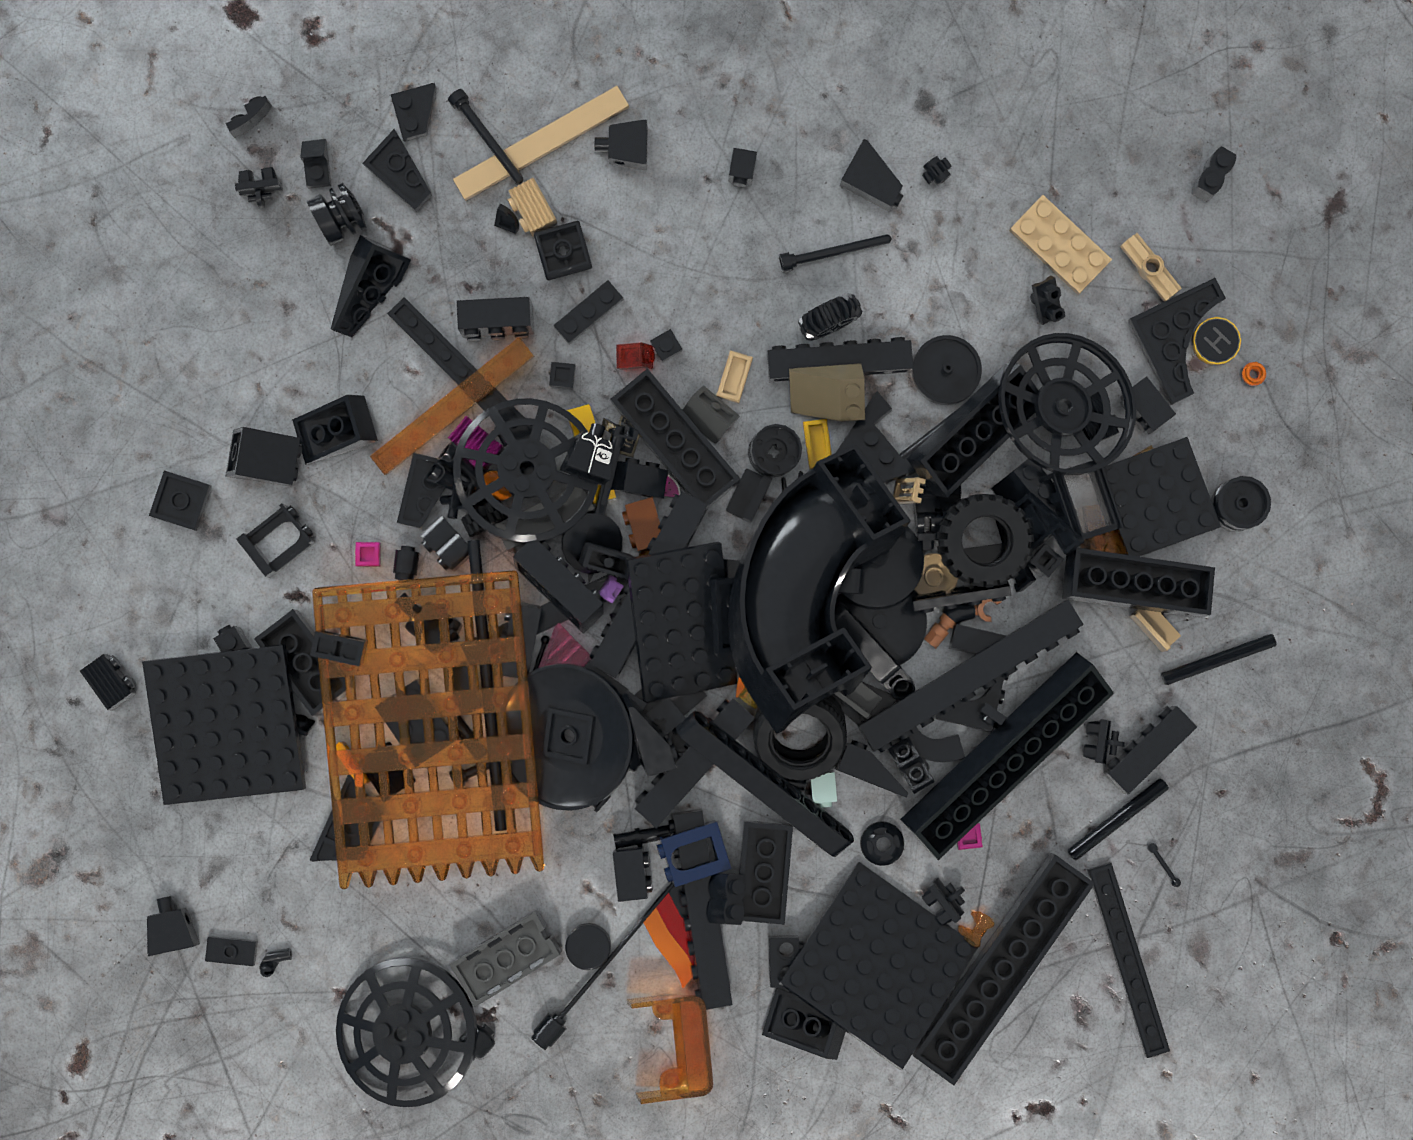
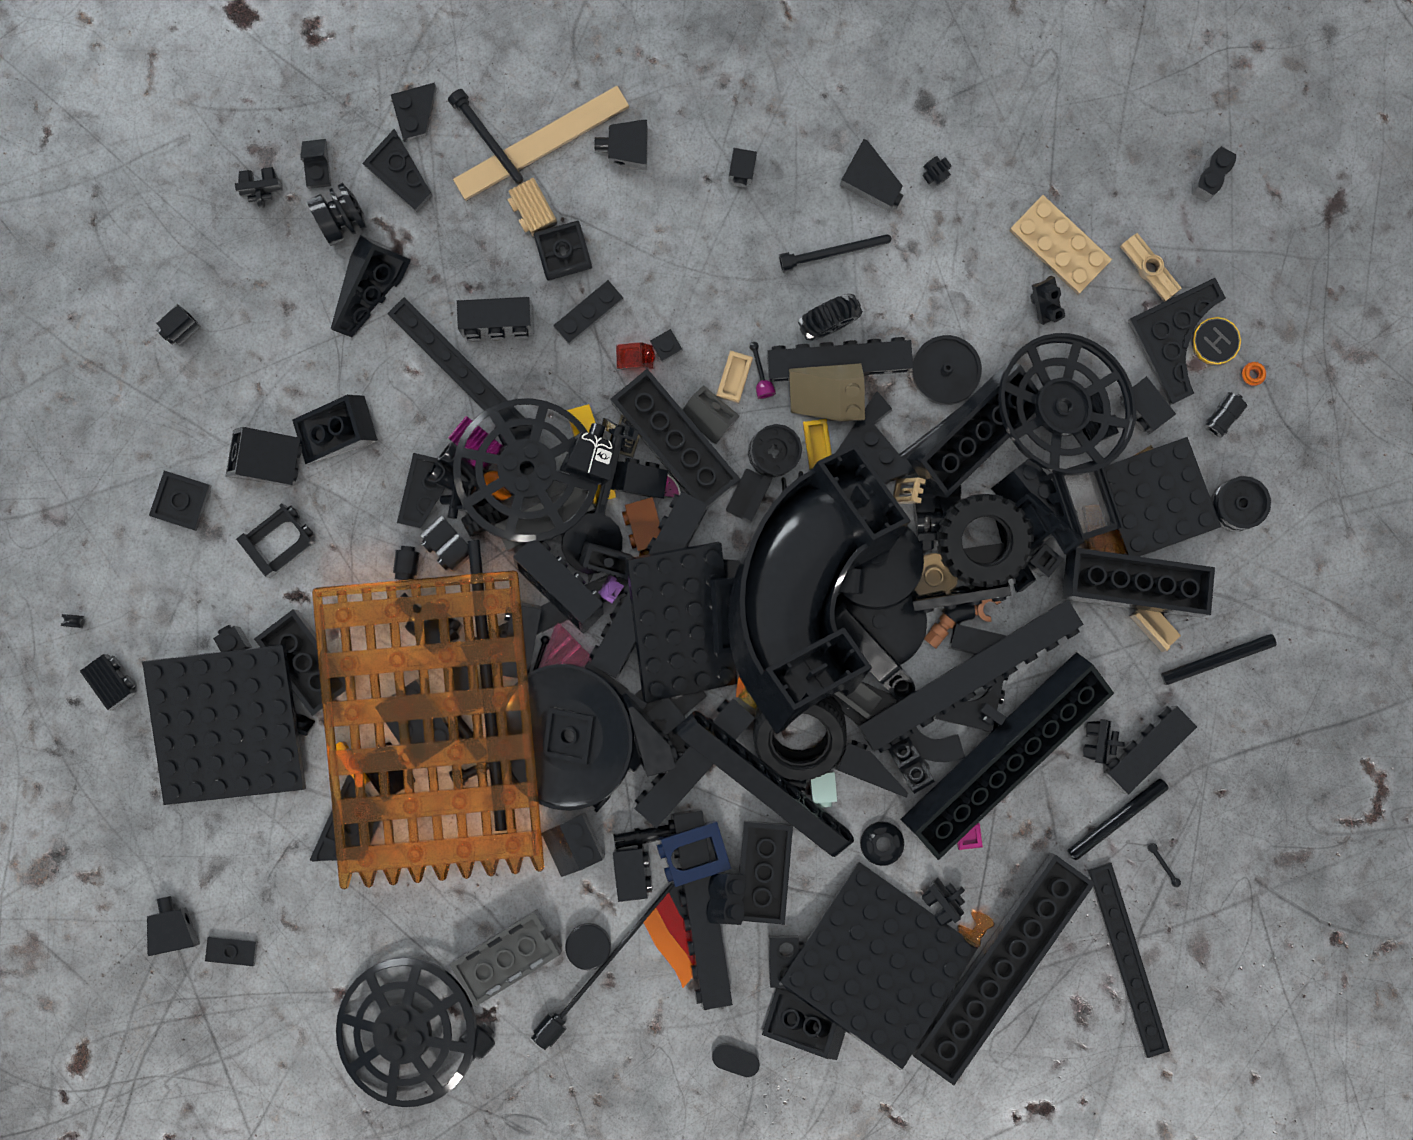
black slope [226,96,272,138] -> none
black arm [259,948,292,977] -> none
black brick [310,630,368,666] -> none
dark pink tile [355,542,381,567] -> none
clear orange tile [370,337,535,475] -> none
black tile [494,204,519,234] -> none
black plate [549,362,576,389] -> none
clear orange windscreen [627,995,713,1104] -> none
none -> black bush [61,614,84,628]
none -> black brick [156,303,201,346]
none -> black slope [541,813,605,877]
none -> black tile [712,1043,760,1077]
none -> hinge [749,342,776,399]
none -> black piece [1204,392,1247,438]

